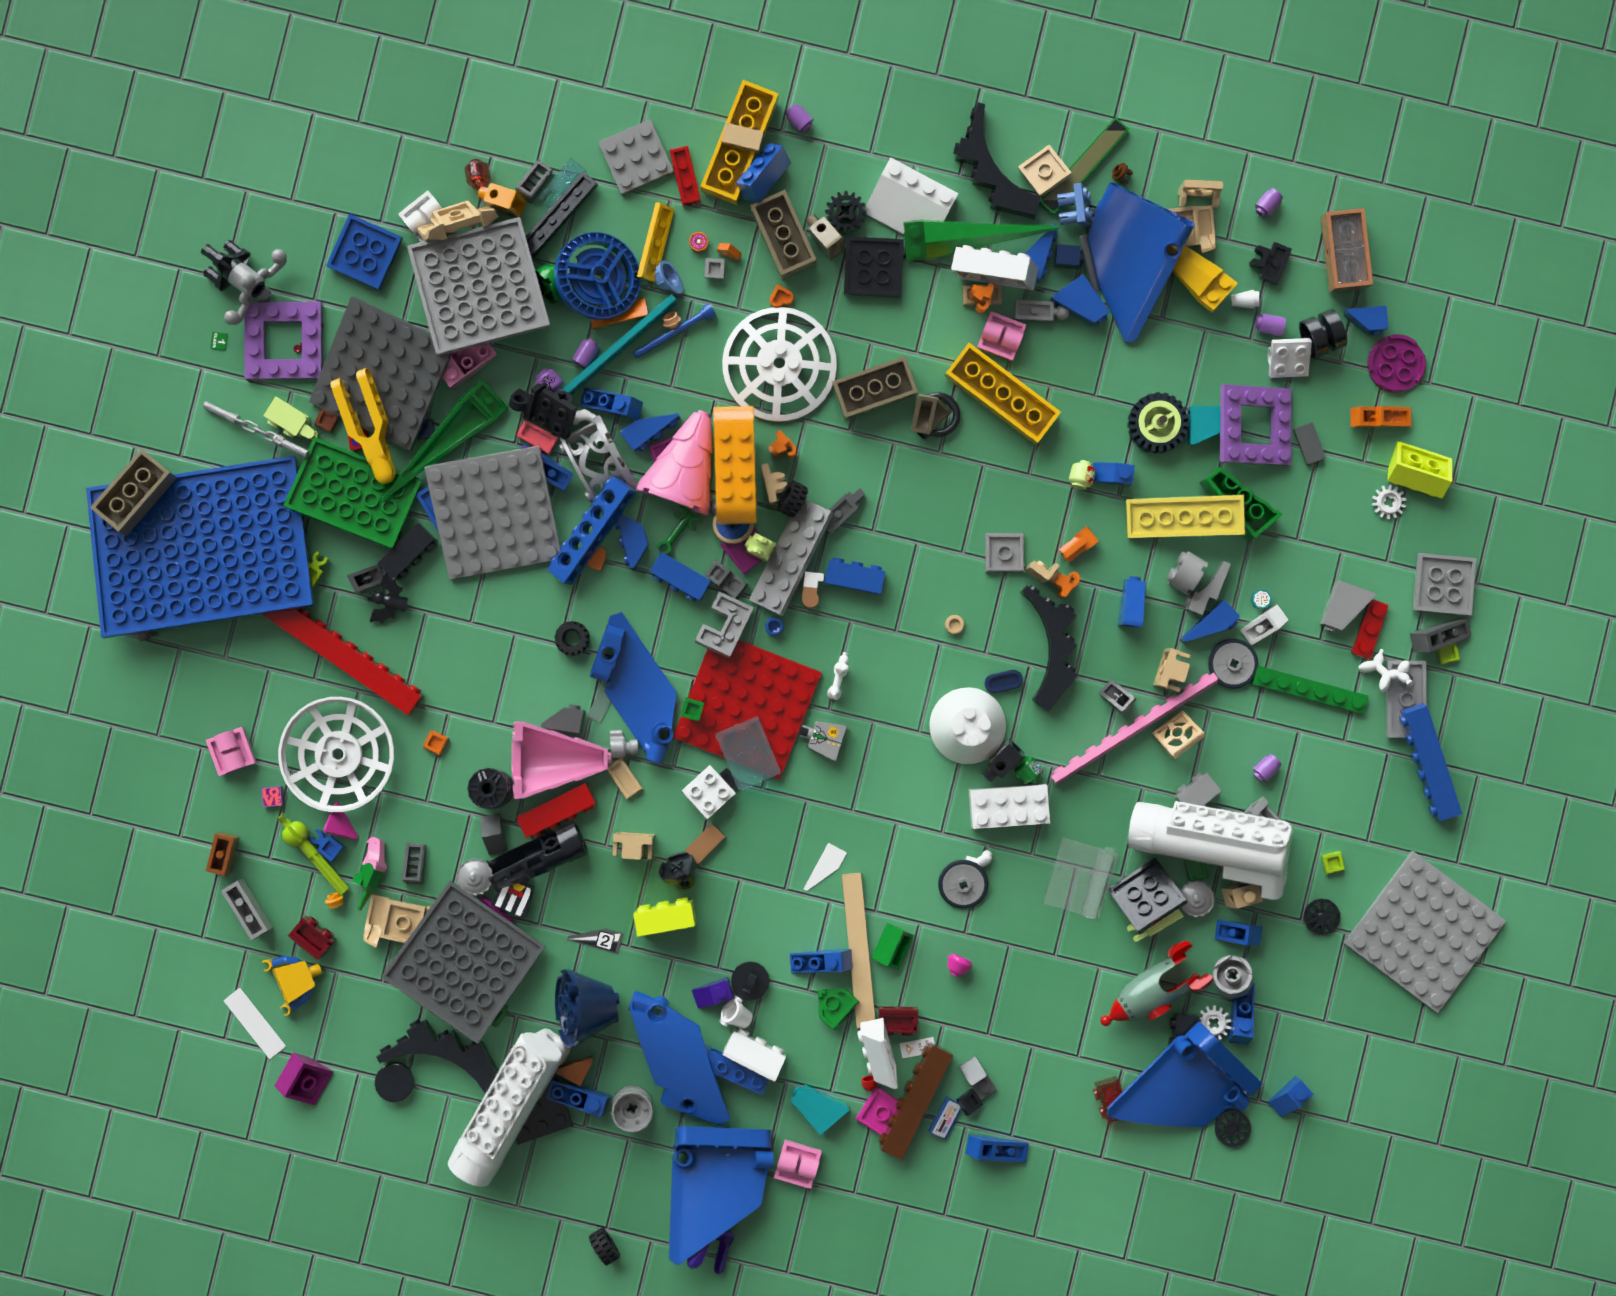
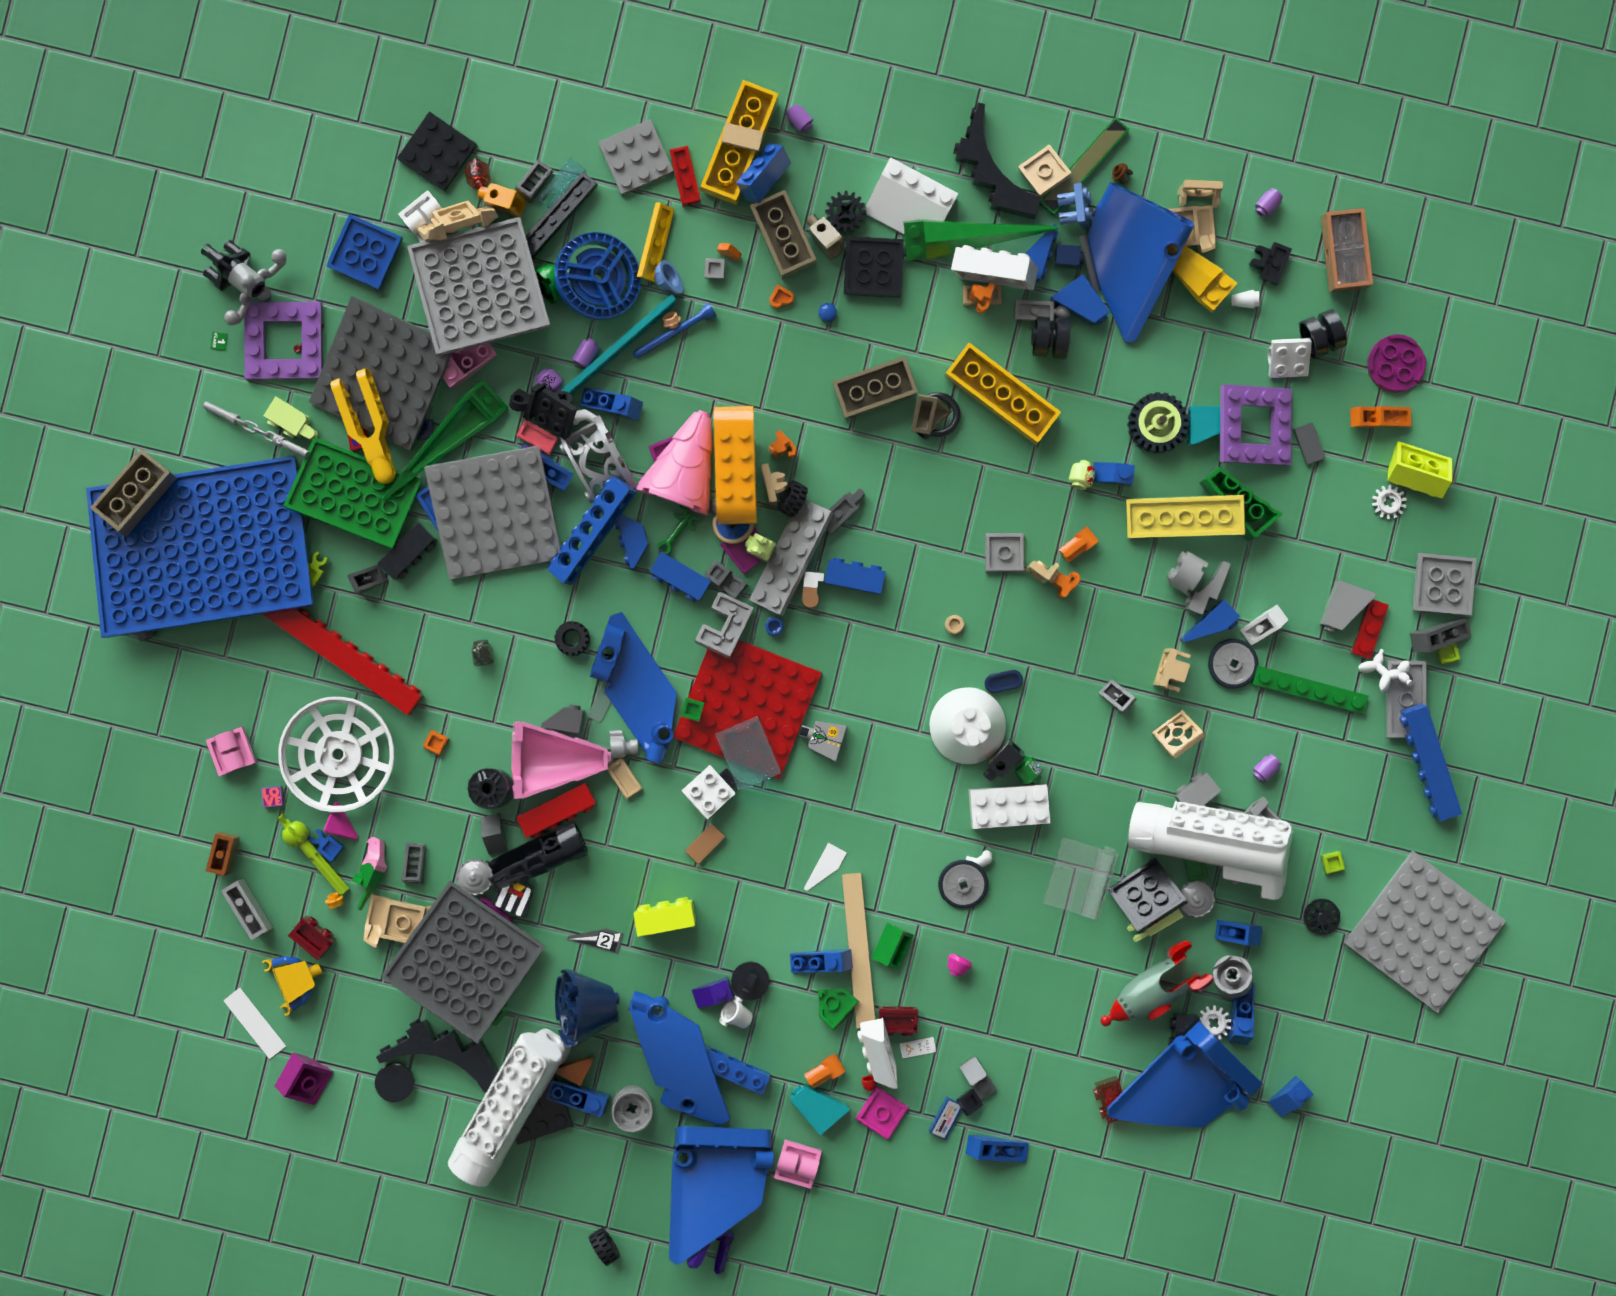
copper tile [314,408,340,433] -> none
black animal [368,573,408,624] -> none
orange tile [586,547,607,571] -> none
orange slope [591,298,649,330] -> none
tan panel [613,832,655,860] -> none
blue slope [620,413,680,452] -> none
black tile [659,852,696,890] -> none
tile [689,232,708,252] -> none
white dish [722,307,837,422] -> none
white slope [723,1028,786,1082] -> none
white piece [827,652,849,700] -> none
reddish brown brick [878,1042,953,1160] -> none
bright pink plate [977,311,1026,361] -> none
black arch [1020,585,1078,711] -> none
bright pink plate [1051,673,1218,785] -> none
blue slope [1118,576,1146,628] -> none
black wheel [1214,1110,1251,1147] -> none
tan torso [1221,883,1263,908] -> none
tile [1251,589,1271,609] -> none
medium lavender brick [1255,313,1286,336] -> none
blue slope [1343,306,1388,336] -> none
none -> black plate [397,111,477,192]
none -> clear smoke piece [472,640,495,666]
none -> orange piece [804,1054,846,1089]
none -> blue tile [818,303,837,323]
none -> black wheel [1031,316,1071,359]

